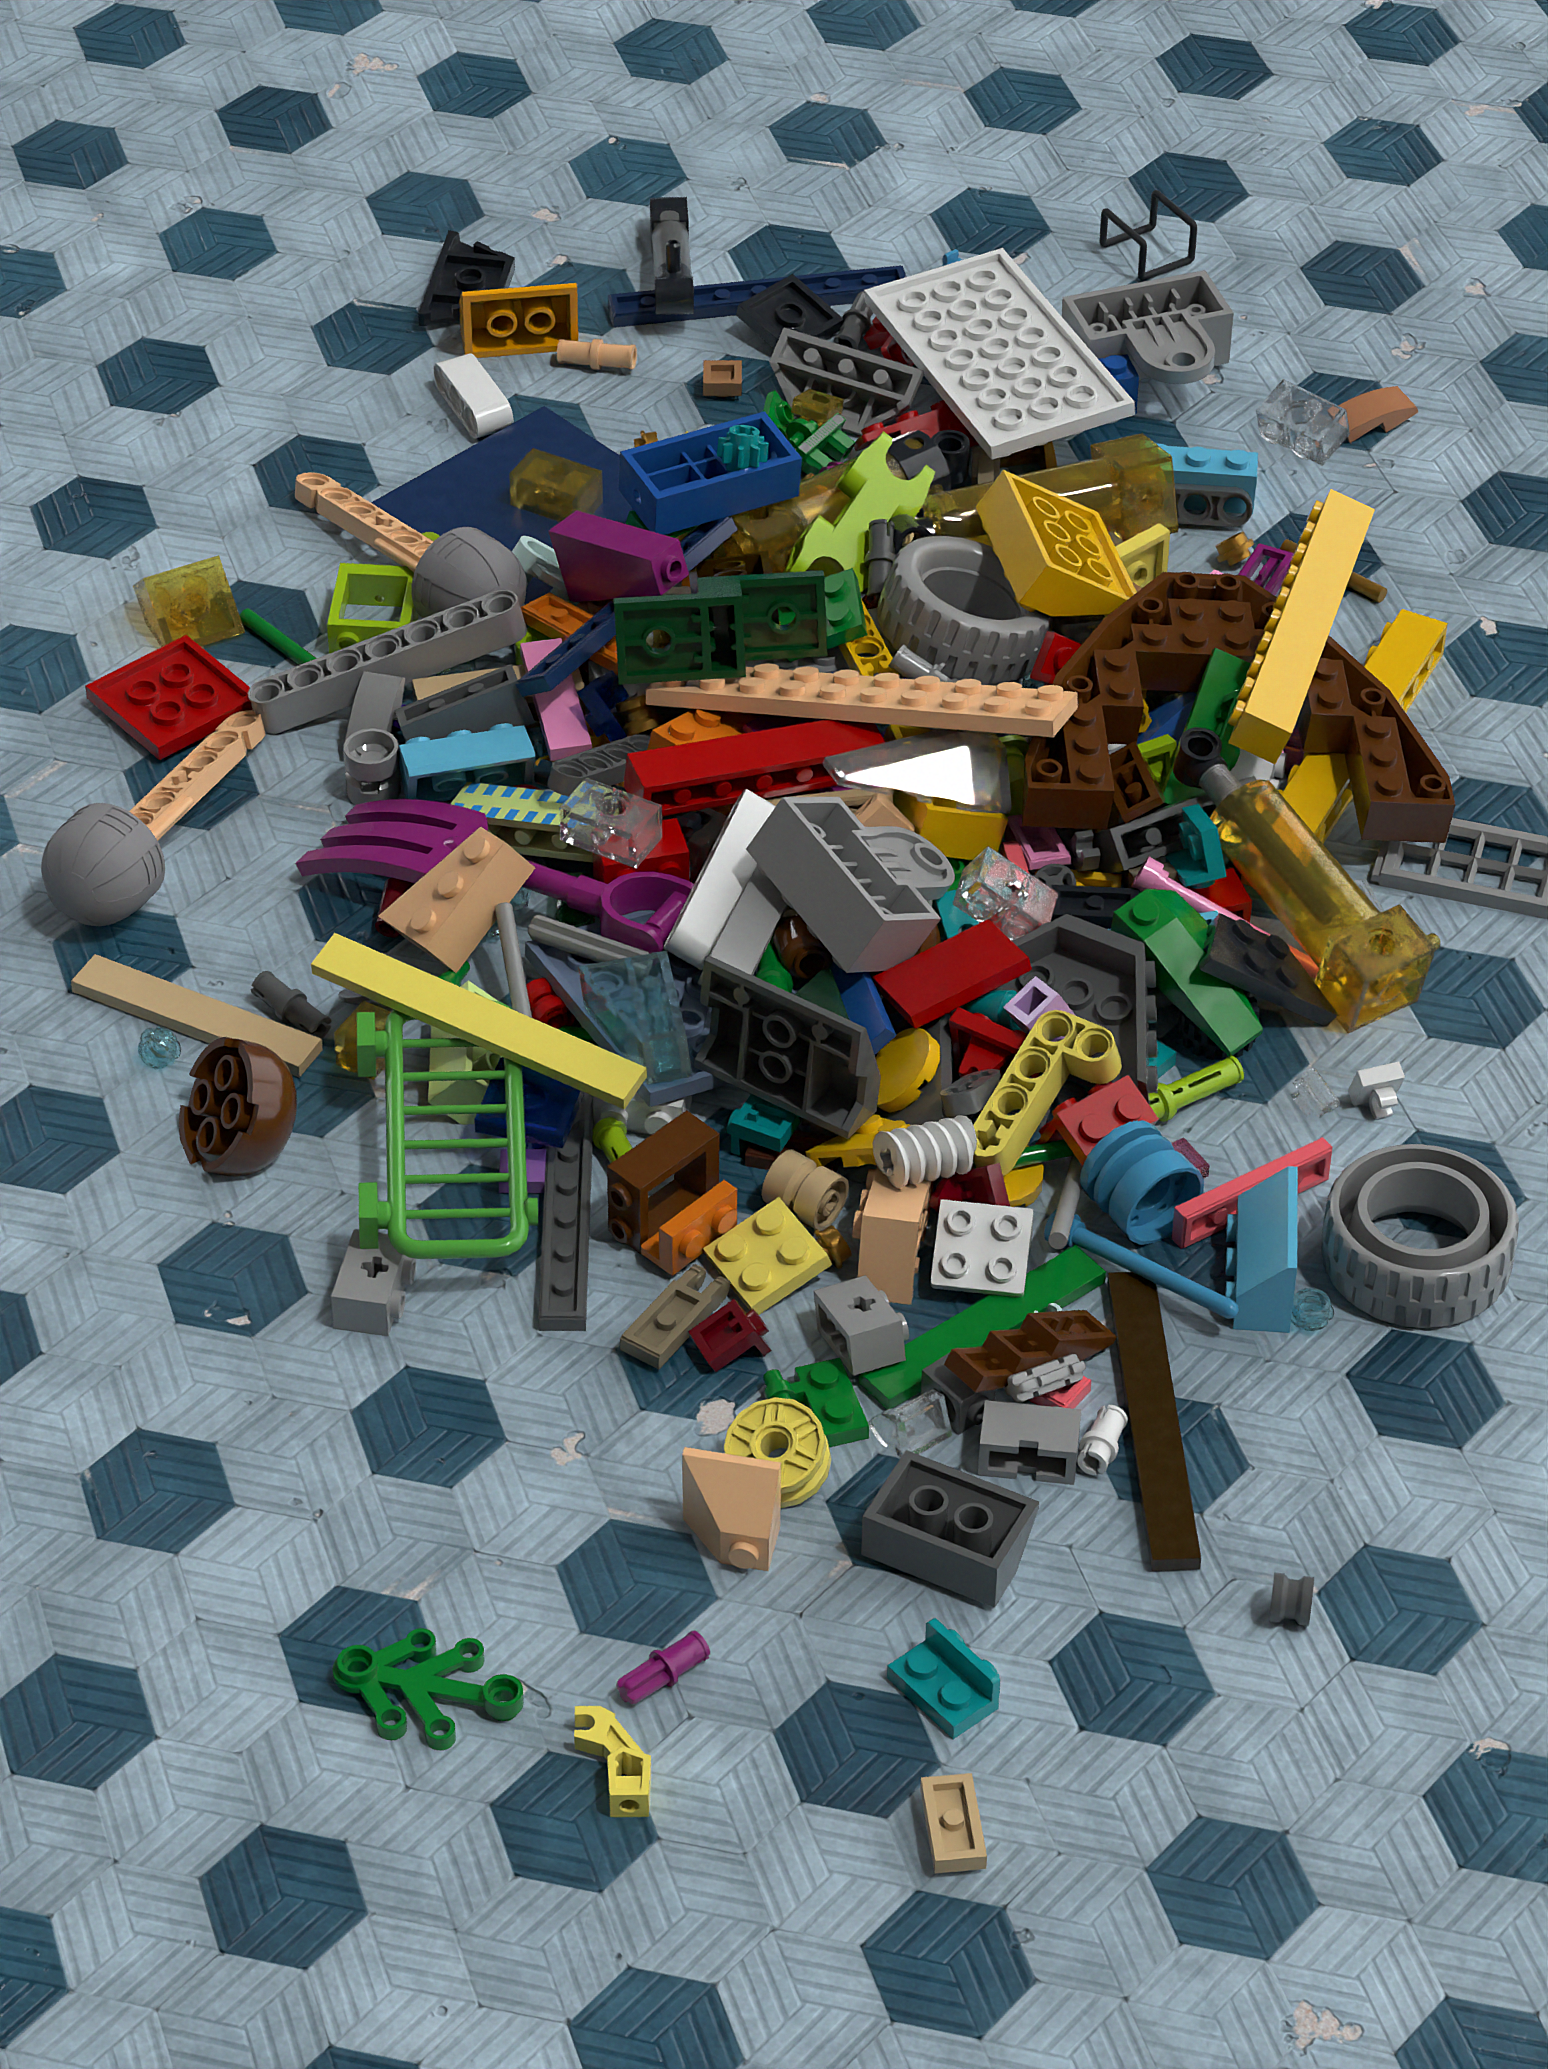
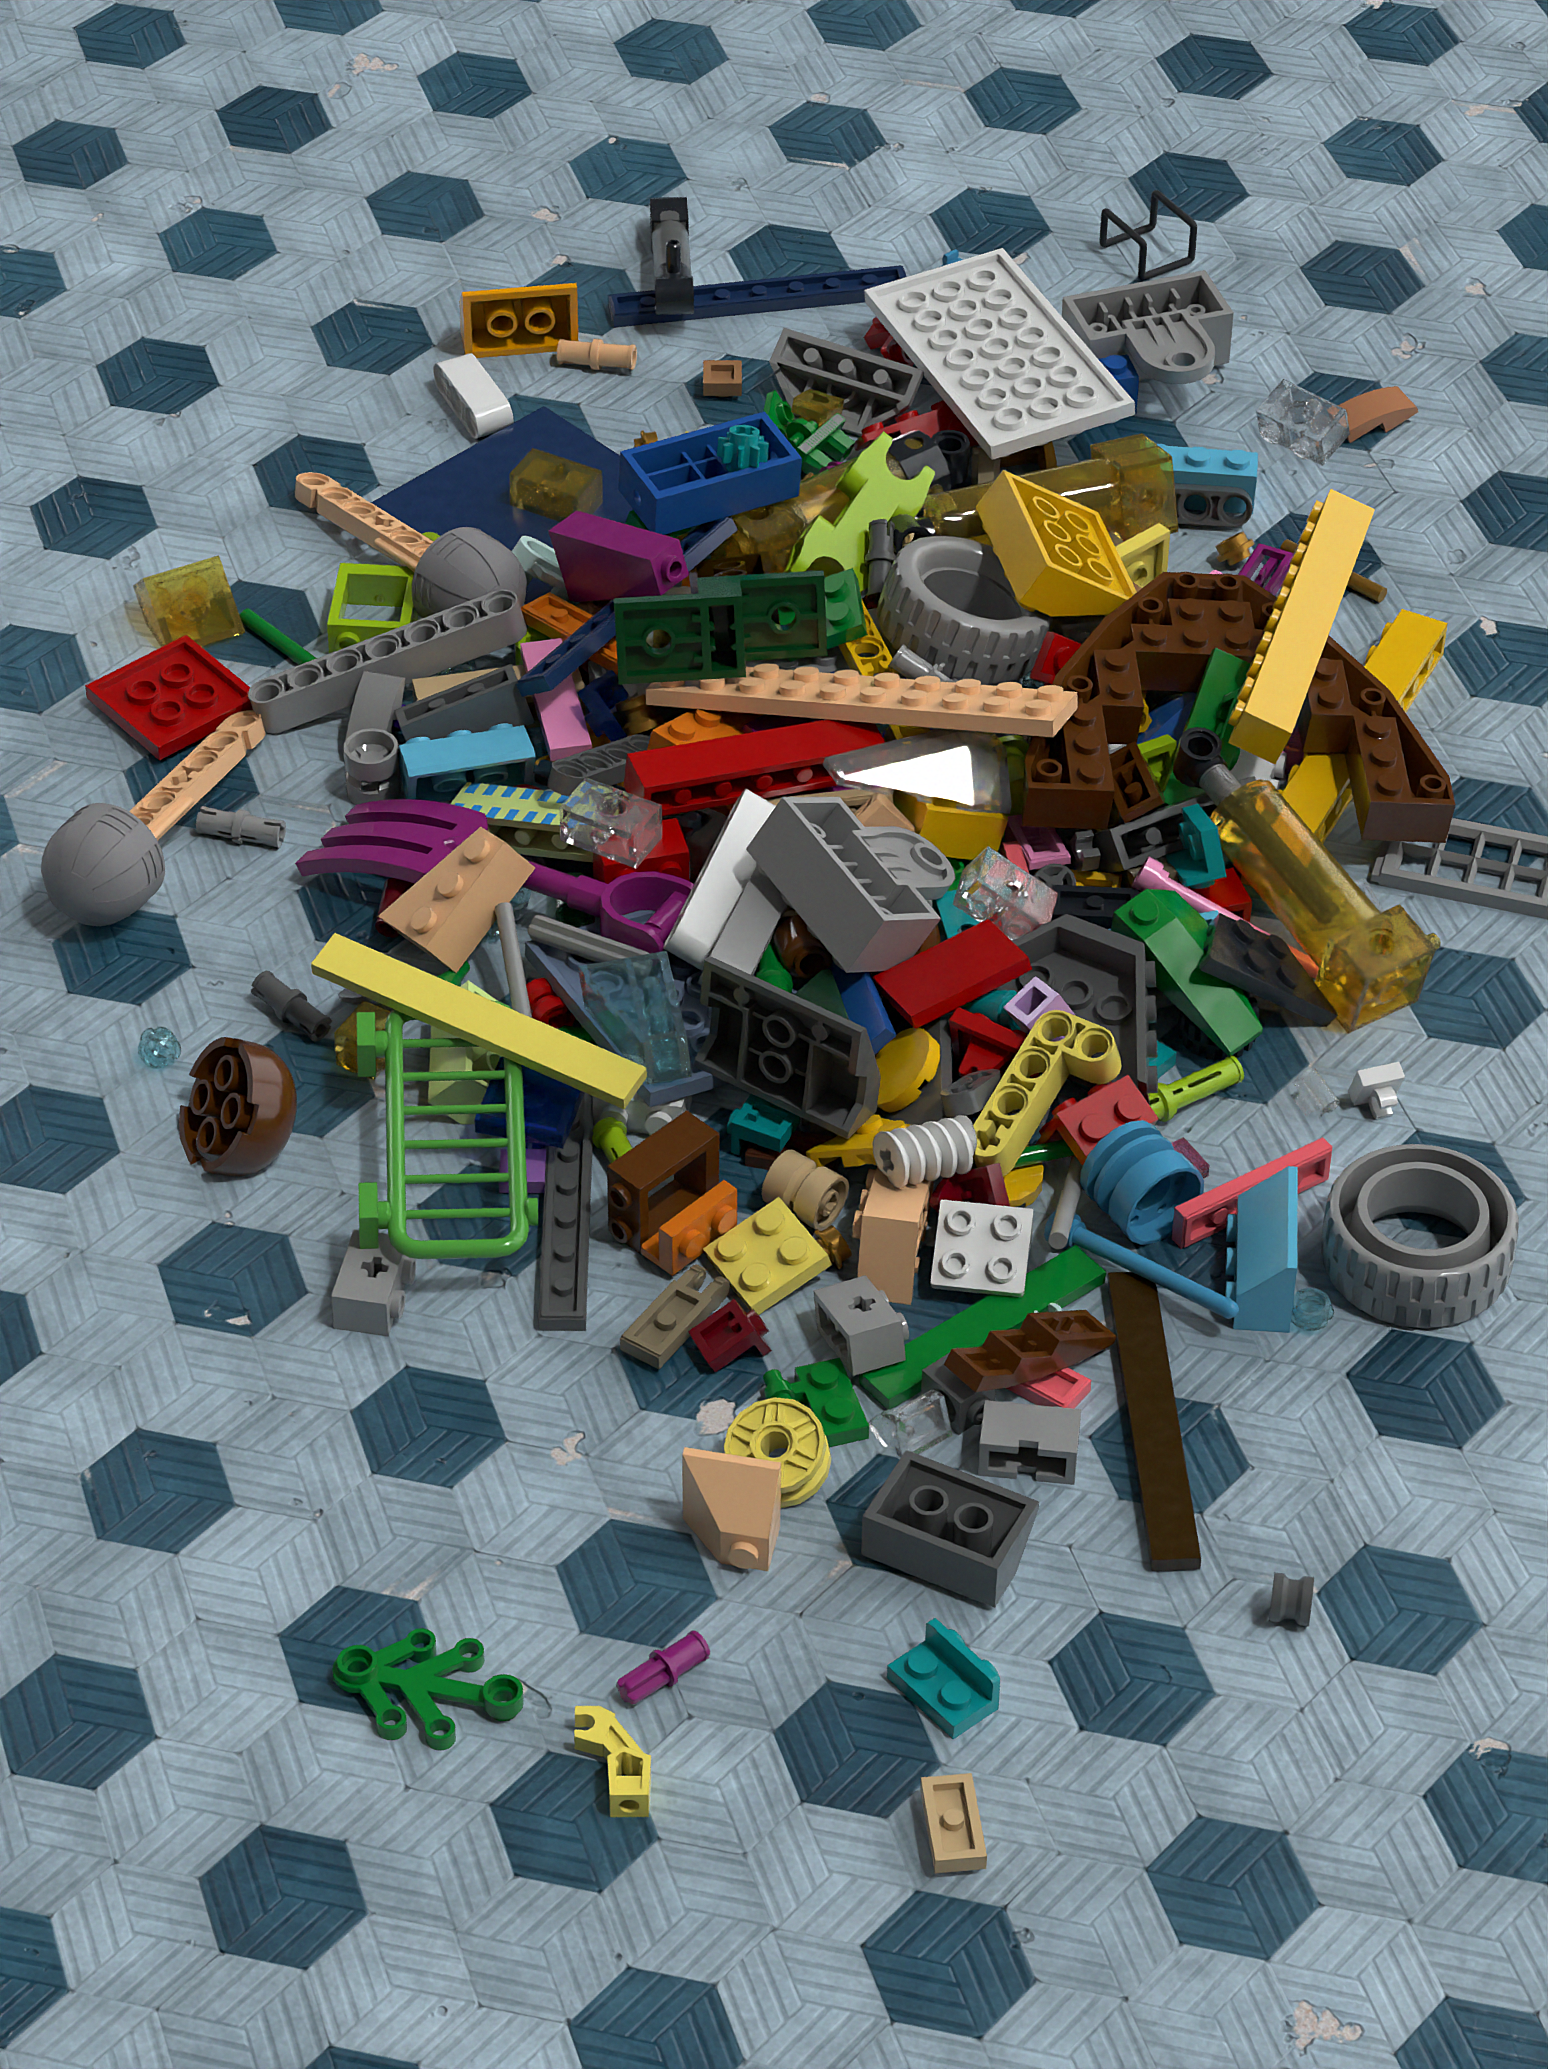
tan tile [71,954,323,1078] -> none
black wing [418,230,515,326] -> none
black plate [736,274,844,349] -> none
dark grey axle [834,291,873,350] -> none
light grey axle [1005,1354,1086,1403] -> none
white pin [1077,1405,1128,1475] -> none
none -> light grey pin [196,806,286,848]

